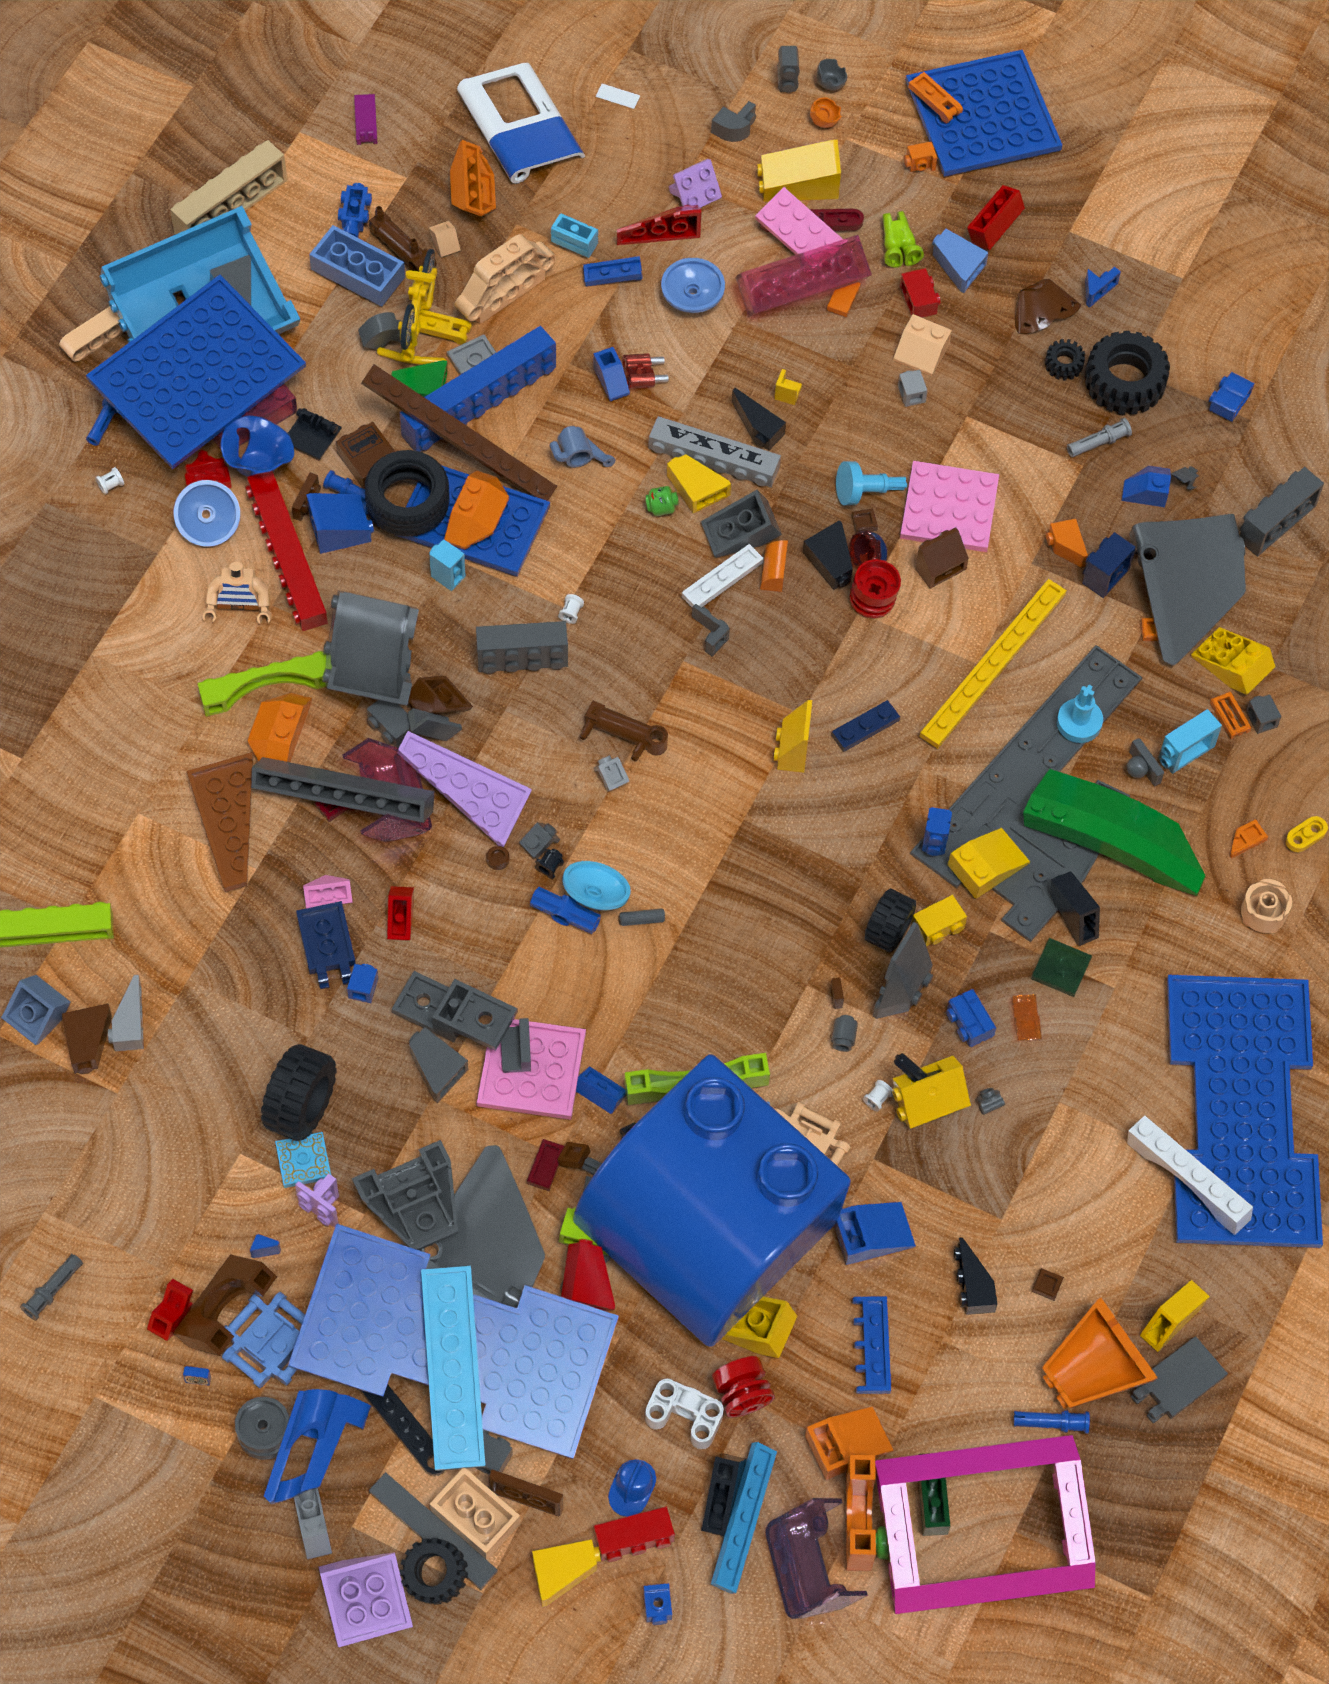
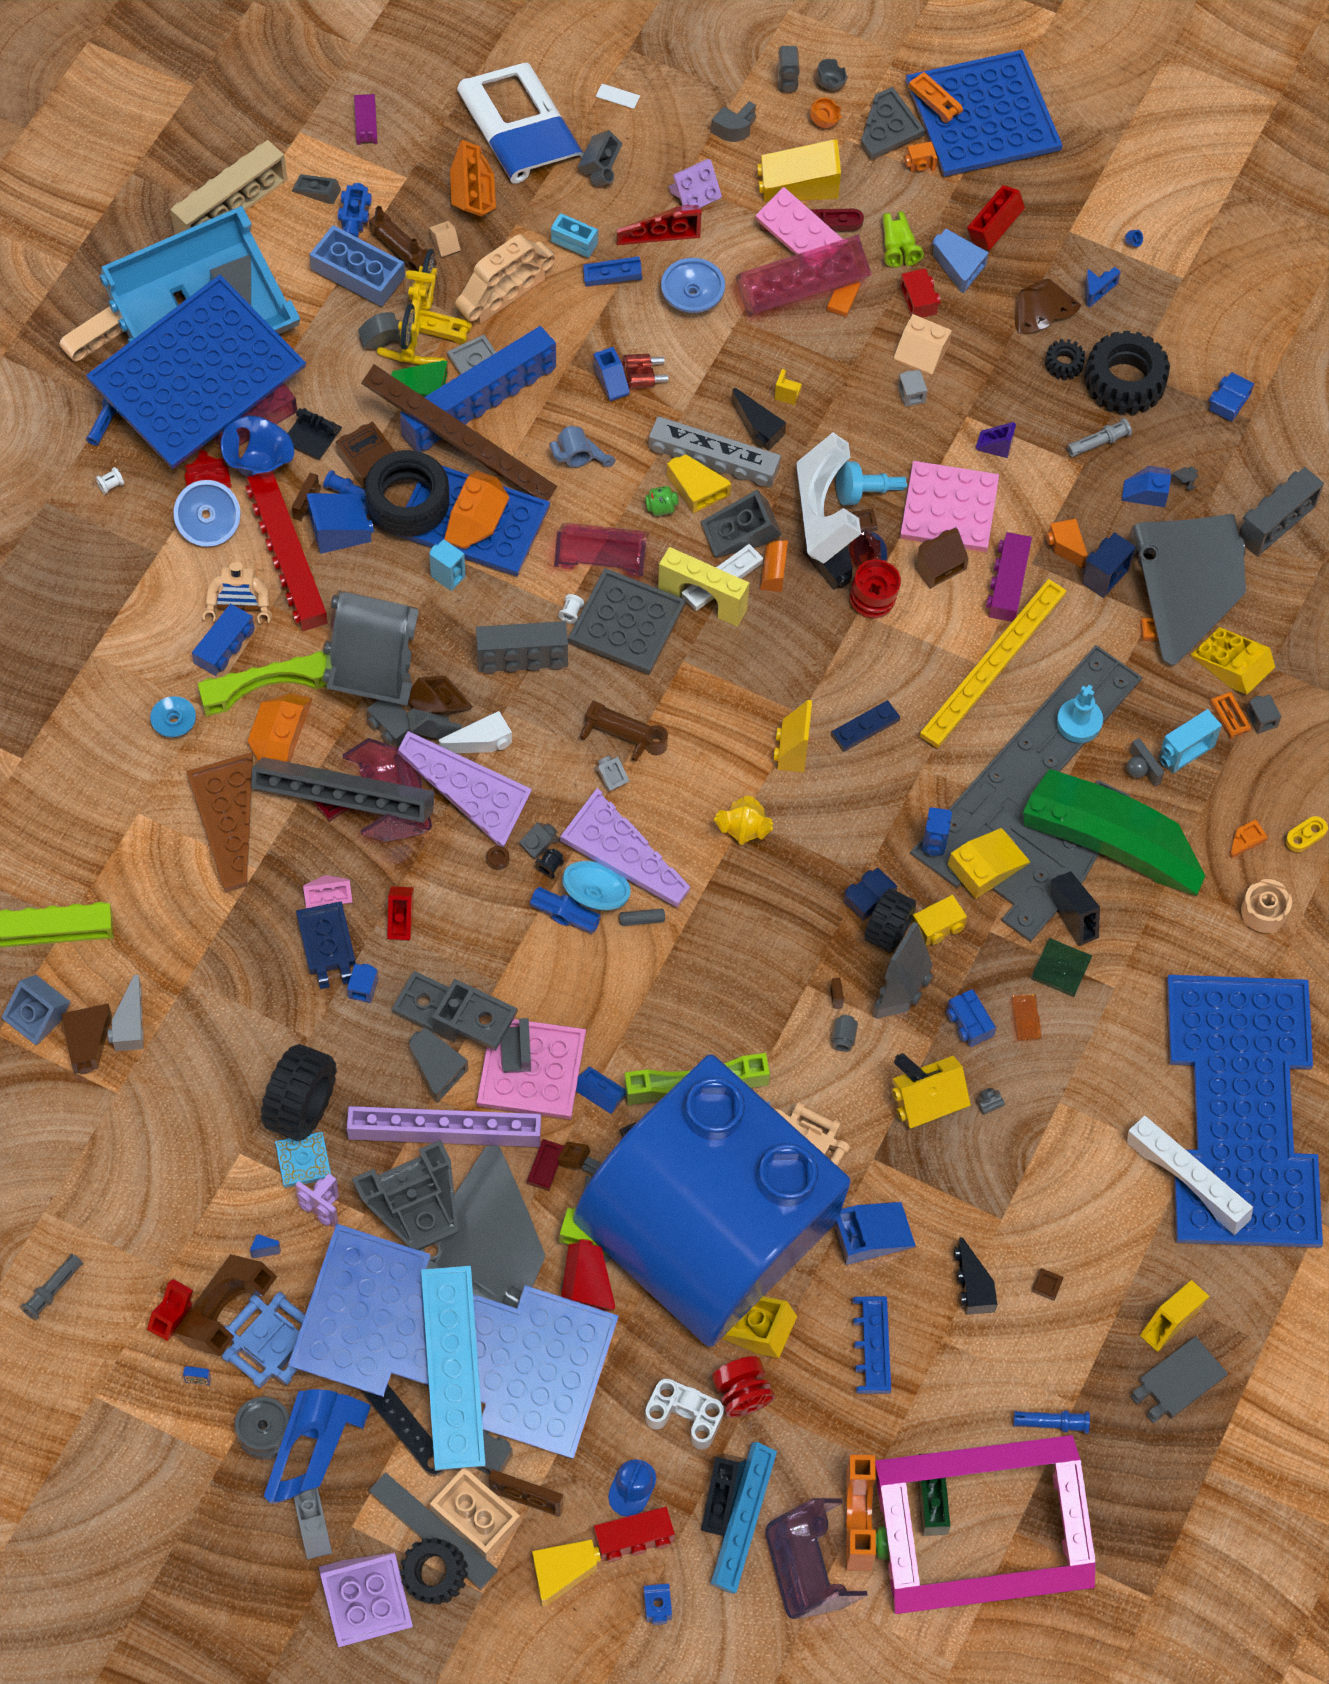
dark grey bracket [692,604,730,657] -> none
orange slope [805,1406,894,1480] -> none
white bush [863,1080,893,1112] -> none
orange cone [1042,1298,1158,1409] -> none
none -> dark azure dish [150,696,196,738]
none -> blue brick [192,603,255,676]
none -> dark grey slope [292,174,341,204]
none -> lavender brick [347,1106,541,1147]
none -> white slope [439,711,512,753]
none -> clear pink windscreen [554,523,650,576]
none -> lavender wing [560,788,690,908]
none -> dark grey plate [568,568,686,675]
none -> dark grey hinge [578,130,623,187]
none -> light yellow arch [658,547,749,627]
none -> yellow helmet [714,796,773,846]
none -> white arch [796,433,861,564]
none -> dark blue brick [844,868,898,920]
none -> dark grey plate [861,87,925,160]
none -> dark purple slope [976,422,1016,458]
none -> magenta brick [986,532,1032,622]
none -> blue hinge [1125,230,1143,247]

